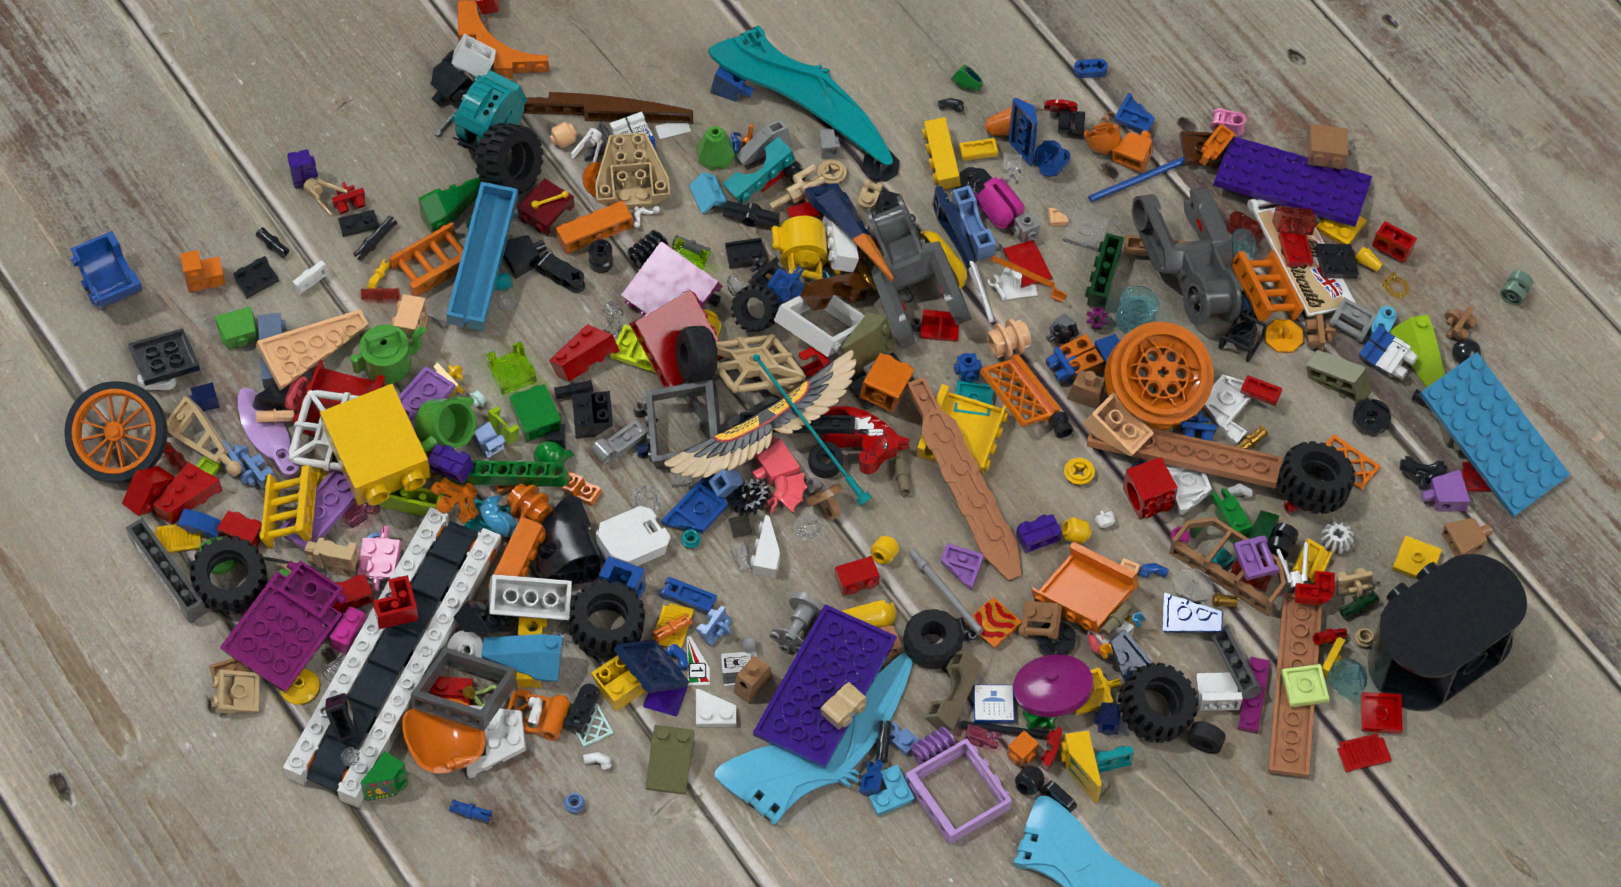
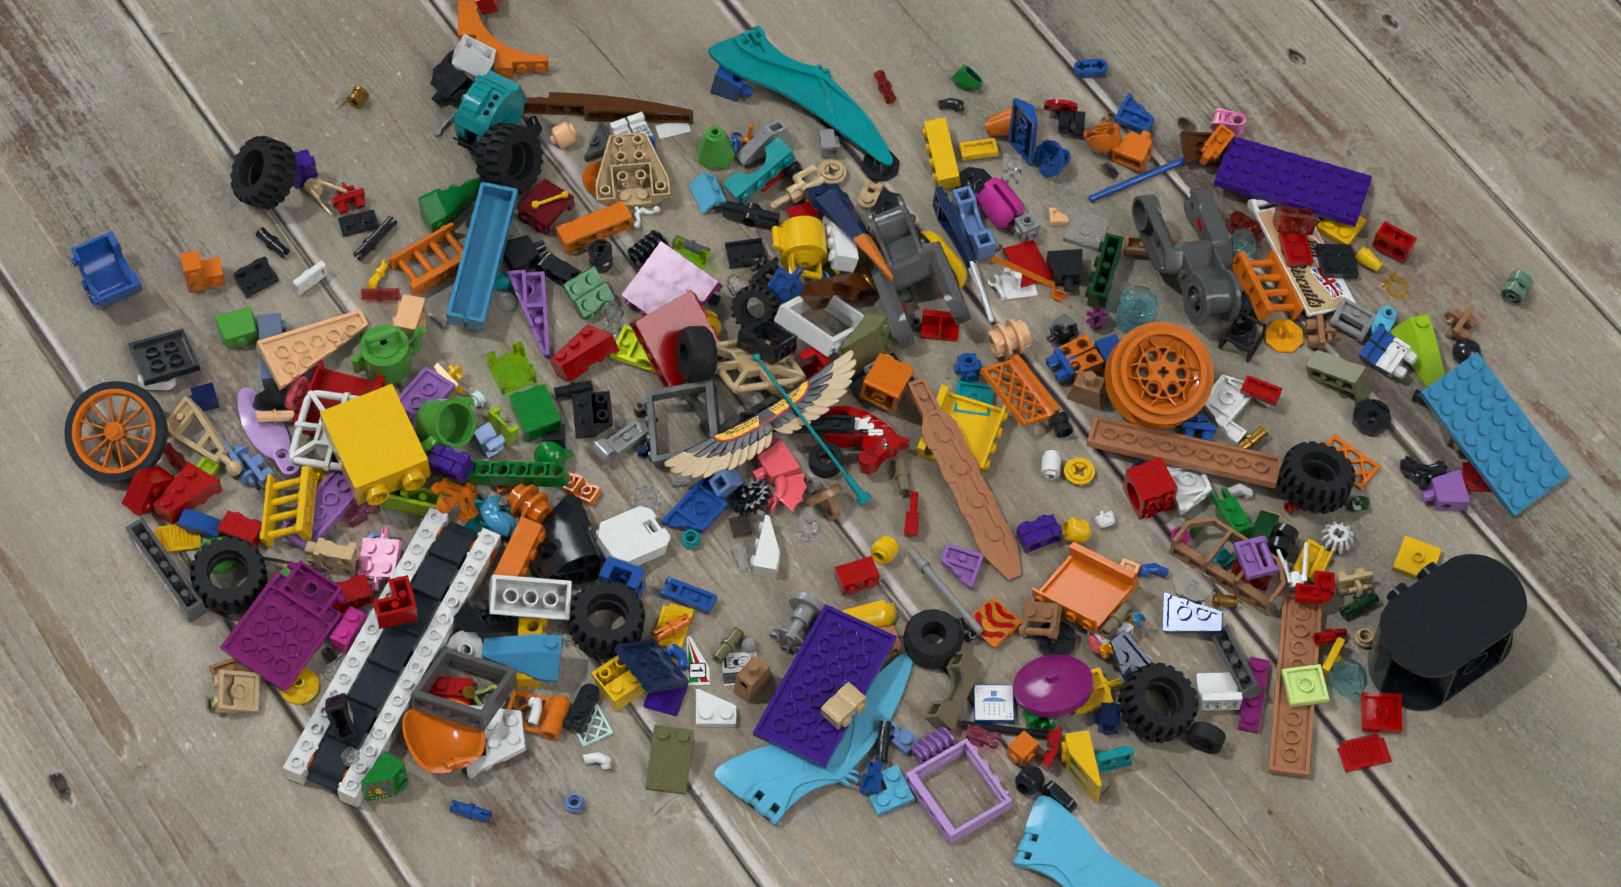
white plant [571,128,604,163] -> none
medium blue hips [696,606,731,646] -> none
light nougat slope [1082,392,1154,456] -> none
medium nougat brick [1307,123,1348,170] -> none
medium nougat torso [1441,518,1493,556] -> none
none -> black tyre [230,135,297,210]
none -> pearl gold wheel [347,86,370,109]
none -> medium lavender wedge [508,270,550,358]
none -> black arm [528,116,542,136]
none -> green plate [562,266,615,319]
none -> olive pin [711,627,744,664]
none -> black window [736,317,798,365]
none -> clear red pin [874,70,896,104]
none -> red piece [904,491,920,536]
none -> white brick [1041,450,1061,480]
none -> black torso [1046,249,1083,292]
none -> dark green piece [1349,496,1370,512]

